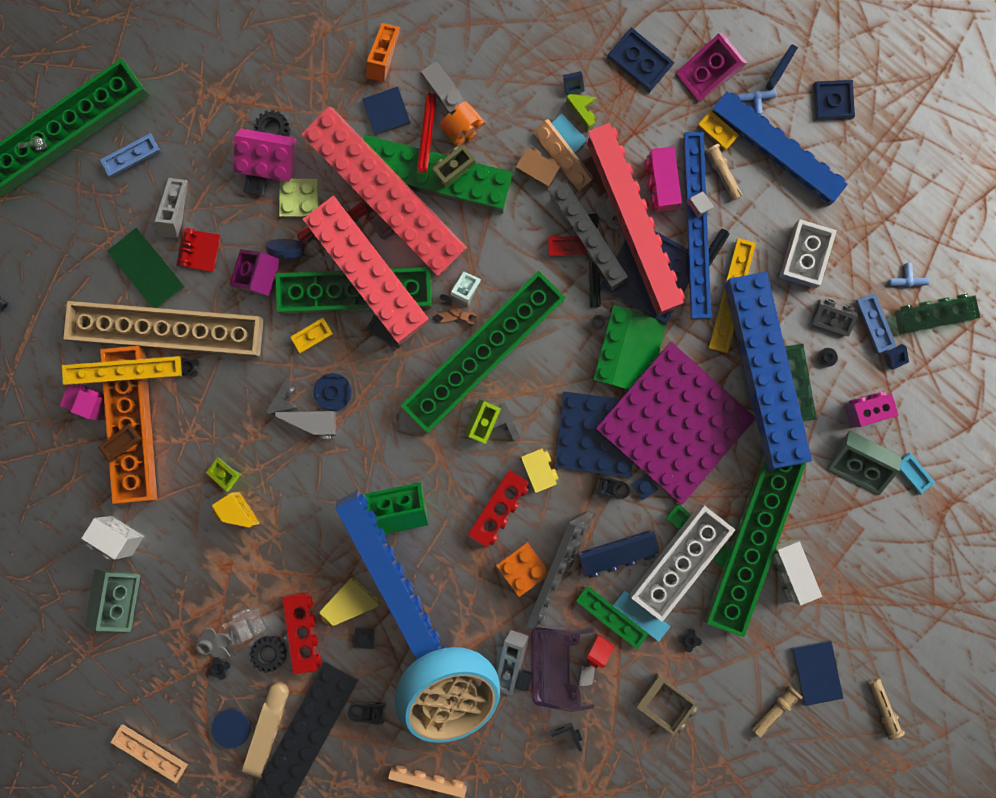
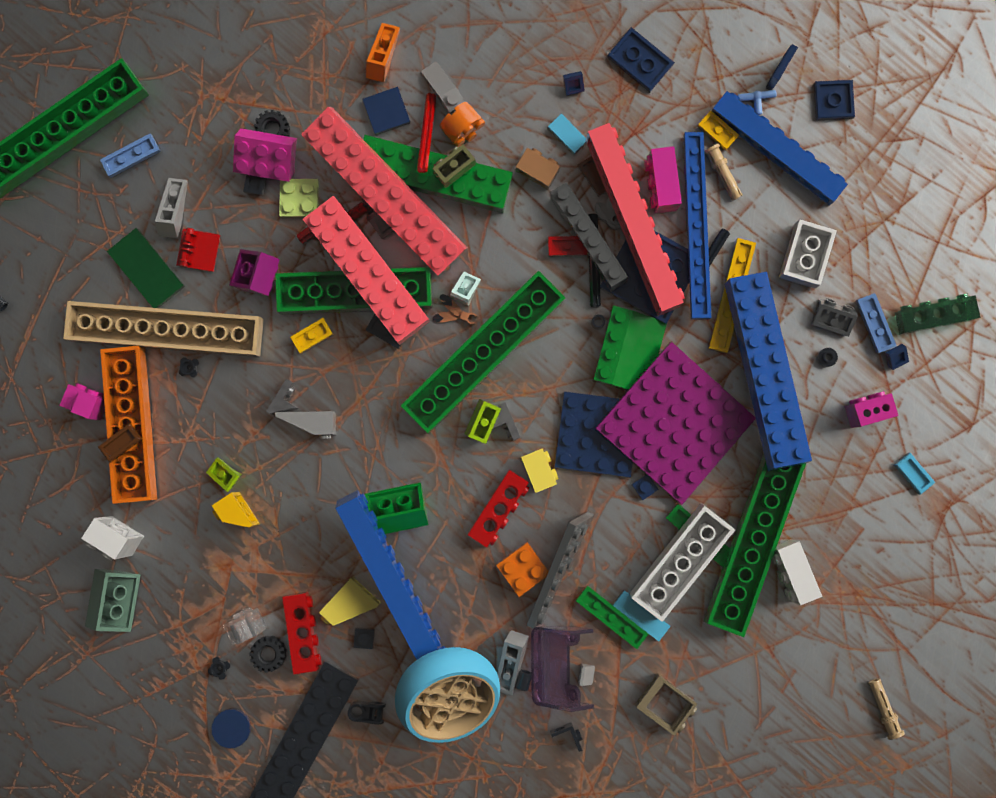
clear hand [18,137,47,150] -> none
yellow plate [62,356,182,385] -> none
light nougat plate [110,724,188,783] -> none
light grey plate [196,628,231,659] -> none
tan piece [242,682,289,779] -> none
dark blue tile [266,239,304,259] -> none
dark blue tile [313,373,352,411] -> none
light nougat plate [388,766,467,798] -> none
light nougat plate [533,119,594,192] -> none
lime slope [566,94,596,131] -> none
dark blue slope [577,530,659,578] -> none
red slope [584,634,614,669] -> none
black piece [592,474,630,499] -> none
dark pink slope [676,33,748,102] -> none
black plate [678,629,702,652] -> none
light grey slope [687,192,714,218] -> none
tan pin [752,685,803,738] -> none
clear green brick [785,344,817,422] -> none
dark blue tile [792,640,844,706] -> none
sand green slope [828,430,902,495] -> none
light blue piece [889,263,929,287] -> none

